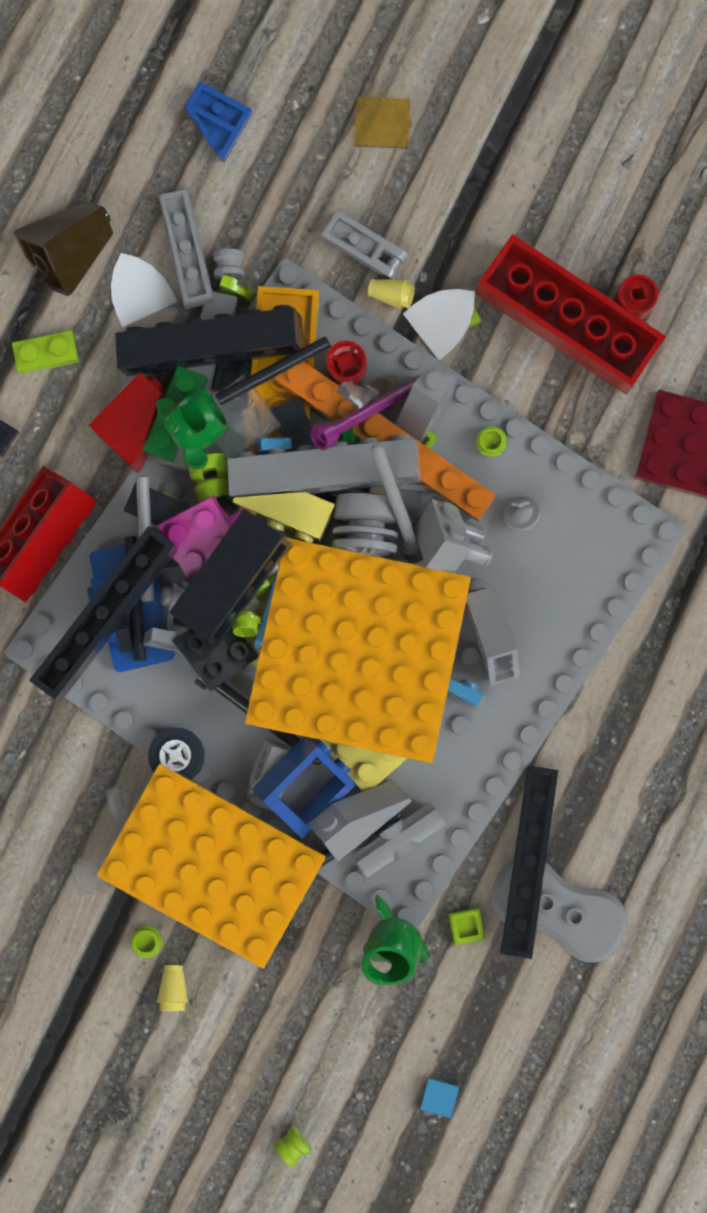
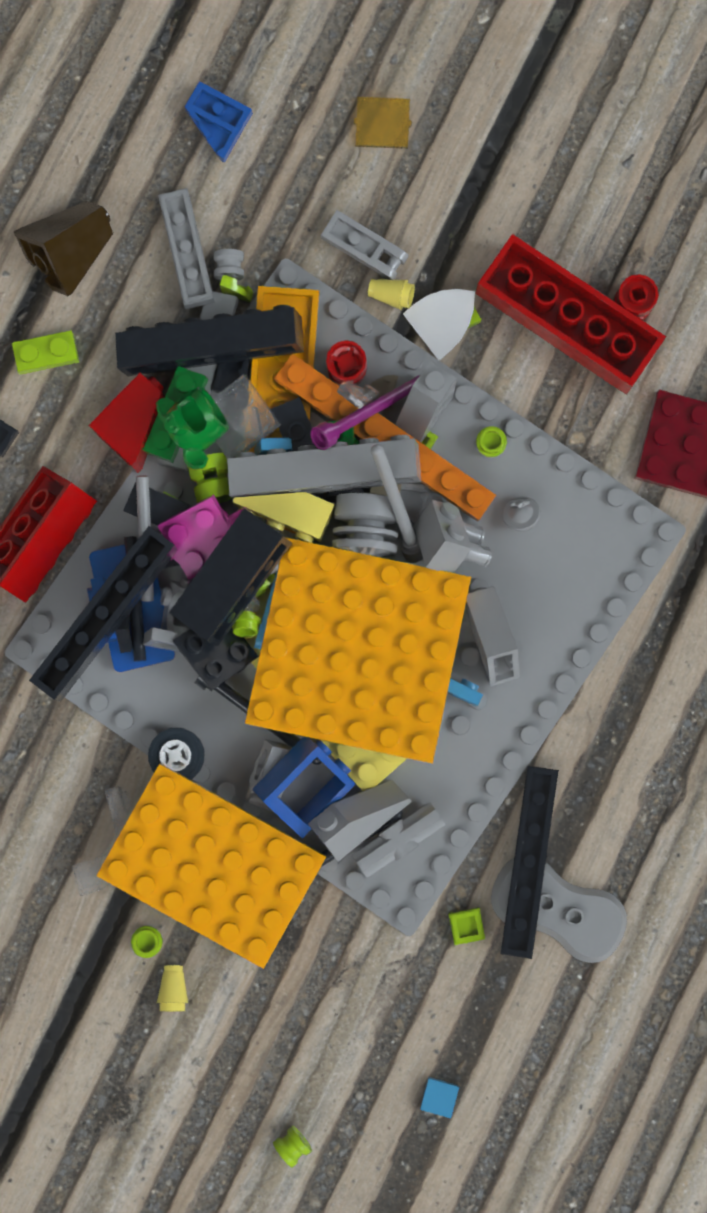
white sticker [111,253,177,327] -> none
black bar [215,336,331,406] -> none
green piece [362,895,429,985] -> none

